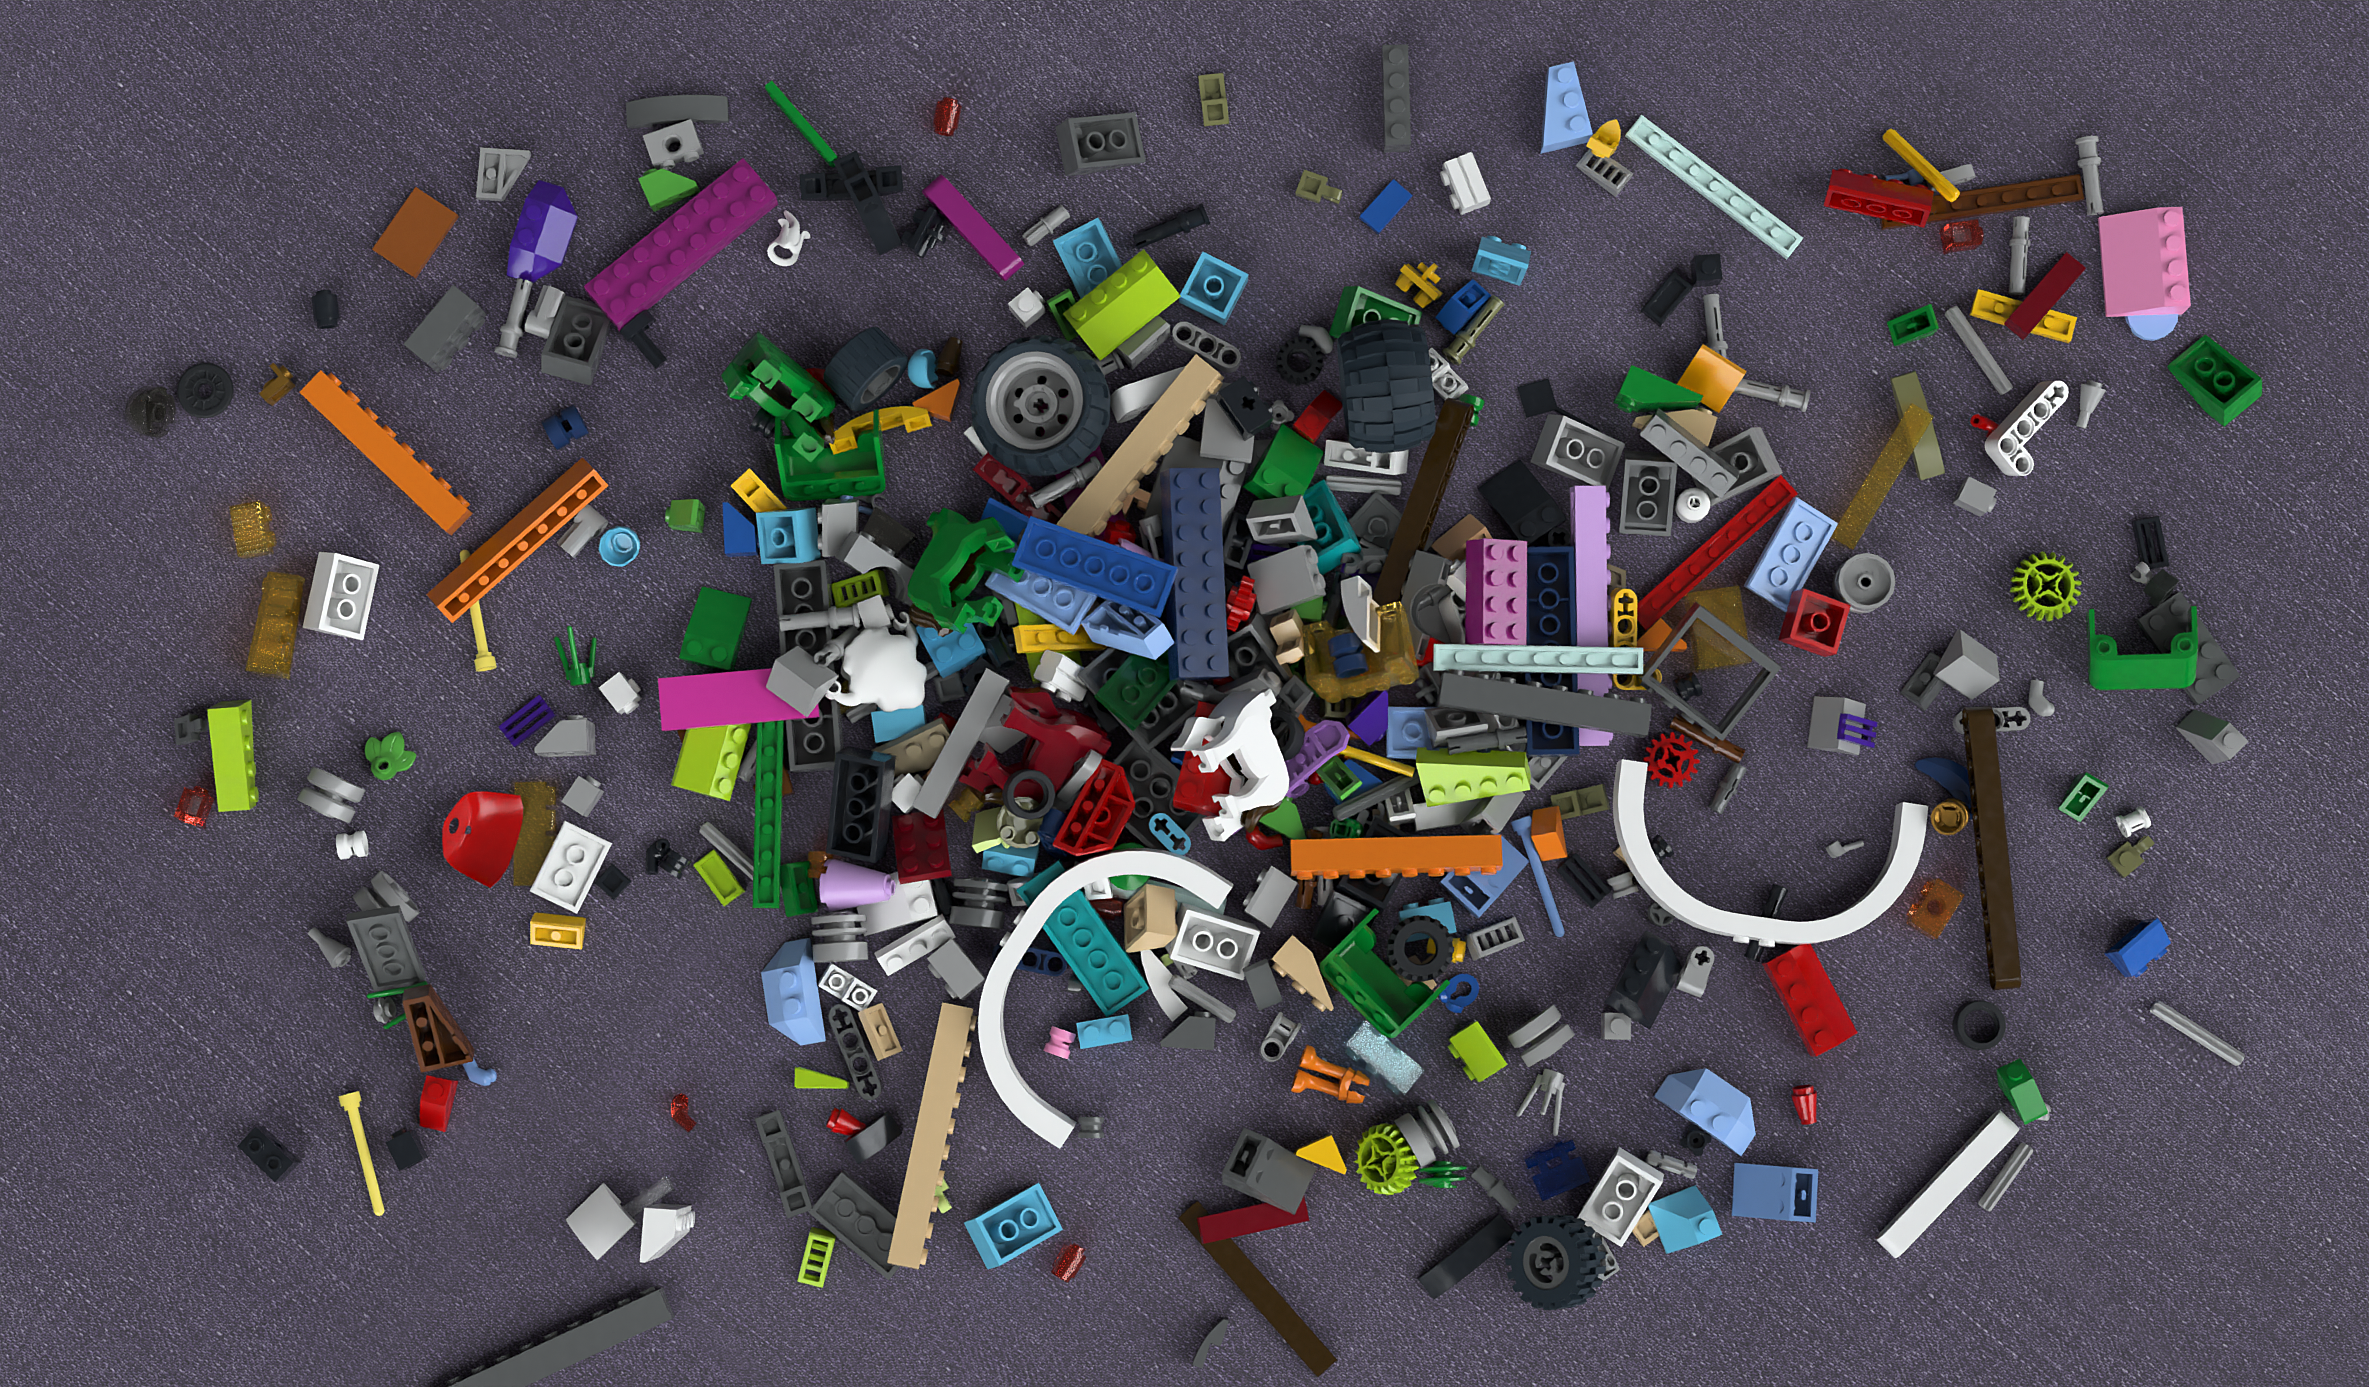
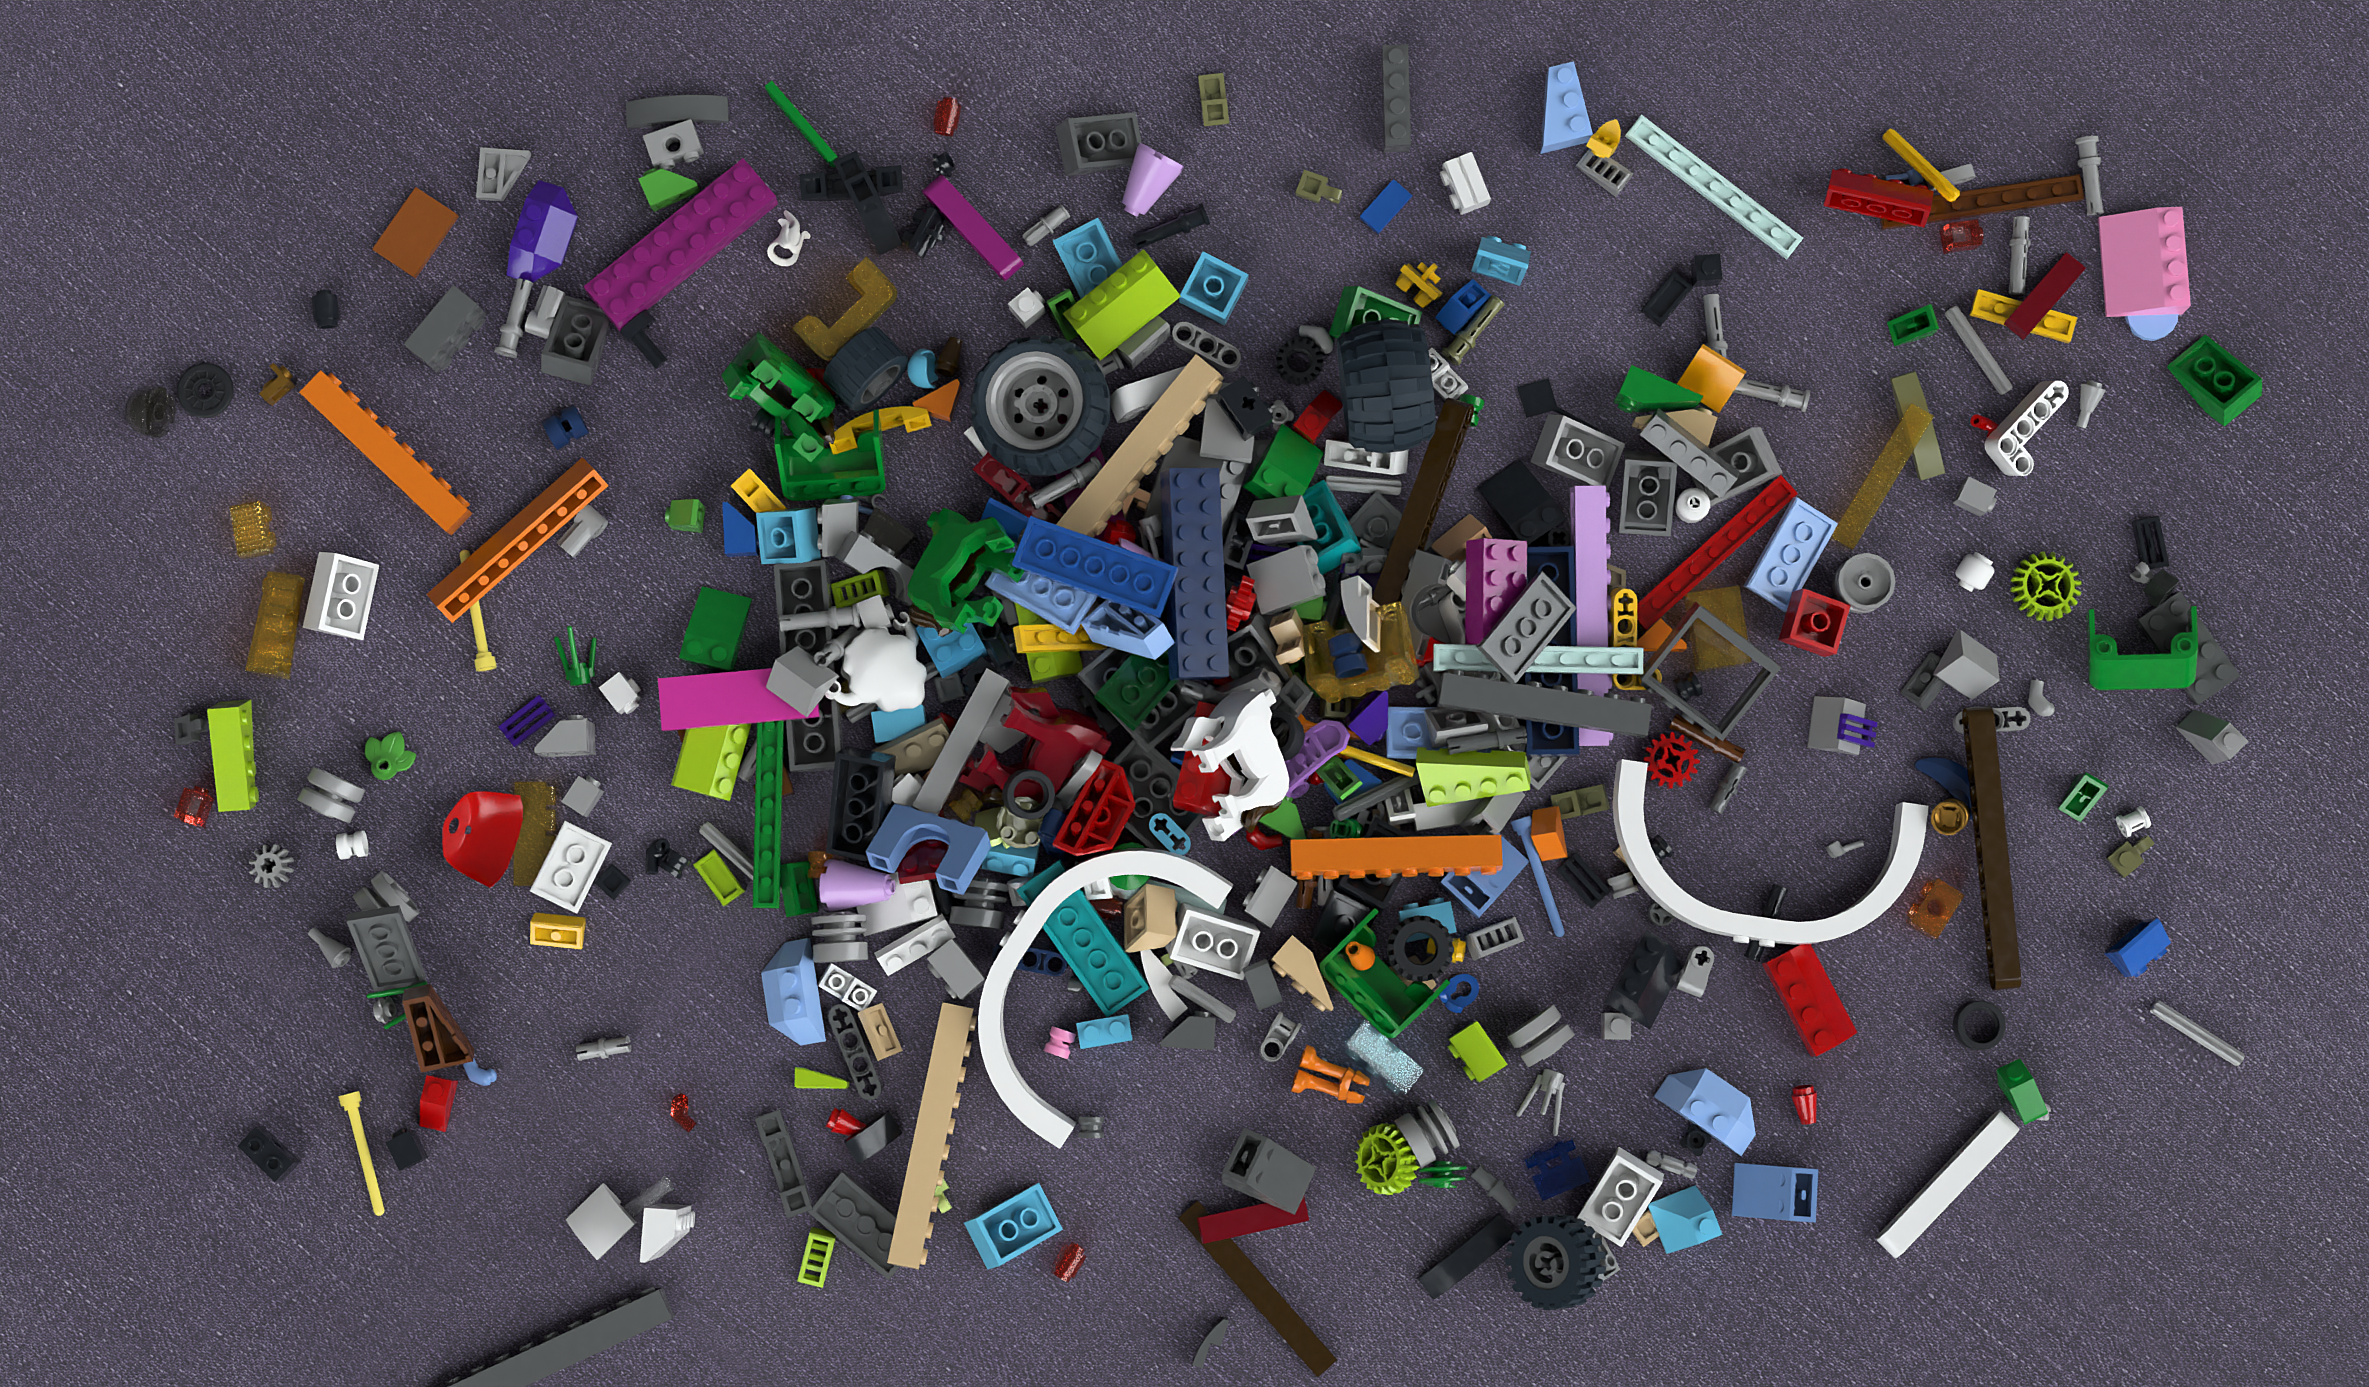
medium azure hair [598,526,640,567] -> none
white brick [1033,650,1087,703] -> none
yellow slope [1294,1134,1347,1174] -> none
light grey axle [1978,1143,2033,1211] -> none
none -> light grey gear [249,844,294,888]
none -> light grey pin [576,1035,631,1061]
none -> clear yellow windscreen [790,256,897,360]
none -> medium blue arch [866,803,991,895]
none -> black plate [933,152,955,177]
none -> lavender cone [1122,142,1184,217]
none -> orange cone [1346,941,1375,971]
none -> plate [1477,571,1577,684]
none -> white head [1955,552,1995,592]

